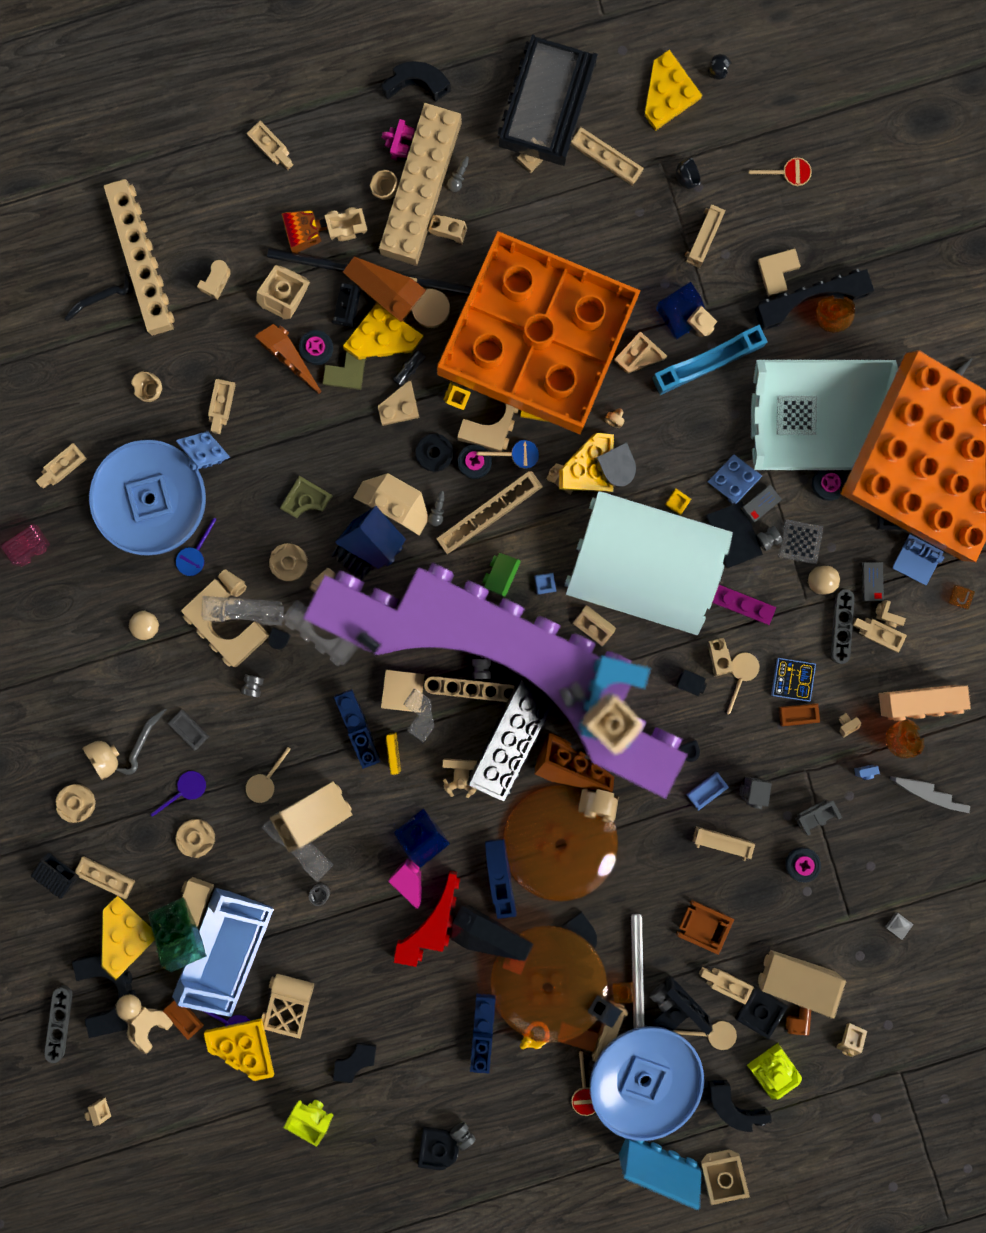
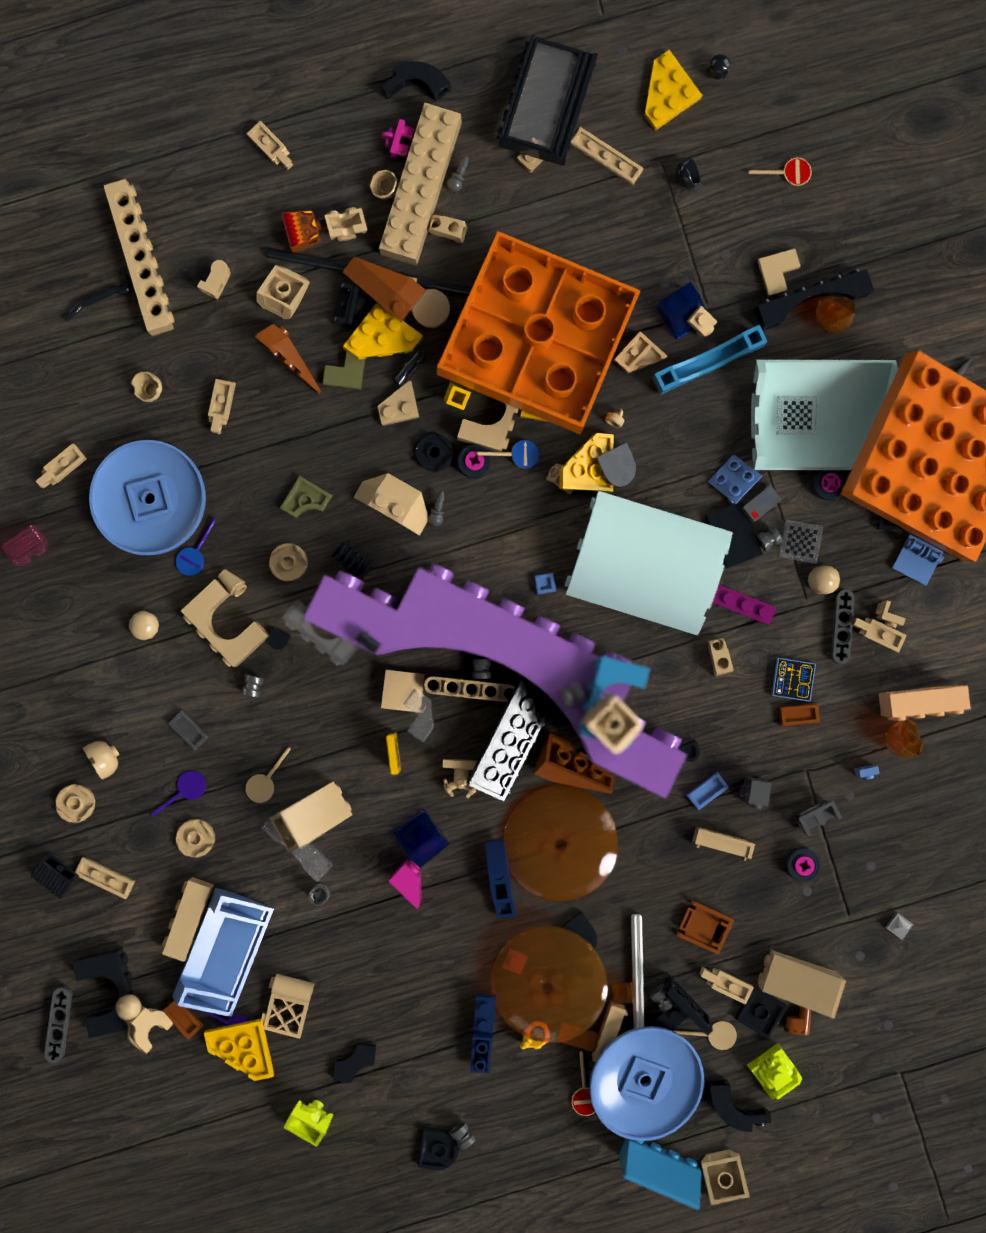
tan tile [84,1098,111,1126] -> none
yellow plate [101,896,159,980] -> none
dark grey piece [116,709,167,775] -> none
clear green slope [148,897,207,972] -> none
medium blue hinge [176,431,230,471] -> none
clear arch [201,596,284,626] -> none
black wheel [299,330,334,365] -> none
tan cone [309,568,336,593] -> none
dark blue slope [334,689,381,769] -> none
dark blue slope [336,506,406,569] -> none
red arch [394,871,460,967] -> none
tan slope [437,471,543,554] -> none
black wedge [451,905,534,961] -> none
bright green slope [482,553,521,598] -> none
tan slope [572,605,616,646] -> none
tan cylinder [578,789,619,823] -> none
black brick [588,995,622,1028] -> none
yellow tile [665,489,691,515] -> none
black brick [675,669,707,696] -> none
tan container [685,205,726,268] -> none
tan piece [727,653,760,714] -> none
tan bracket [837,1023,867,1057] -> none
tan tile [839,713,861,738] -> none
dark grey tile [862,562,884,601] -> none
light grey slope [890,776,970,813] -> none
clear orange tile [949,585,975,610] -> none

